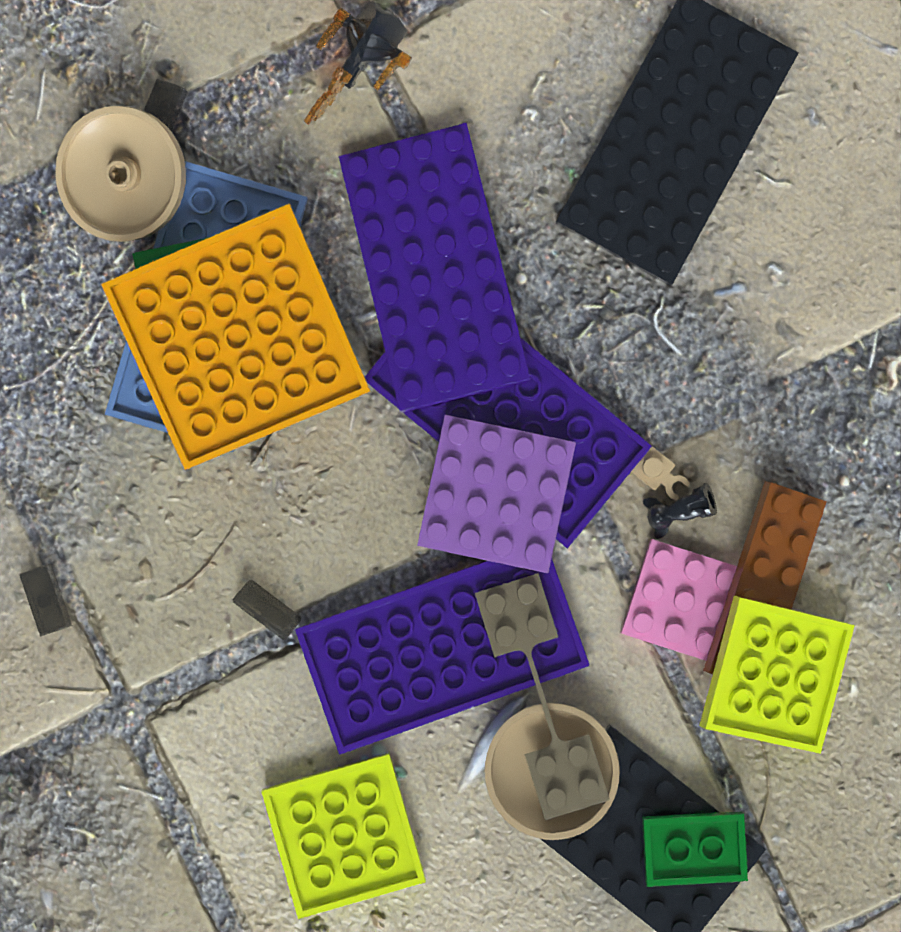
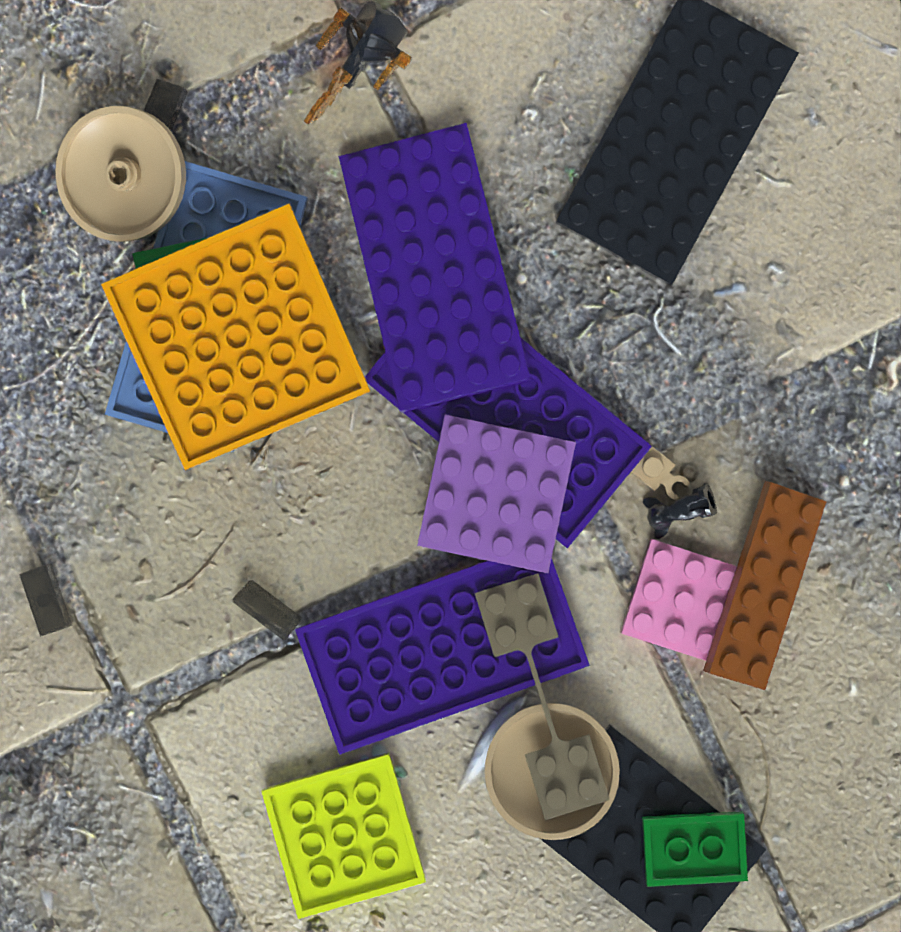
neon yellow plate [699,596,855,754] -> none

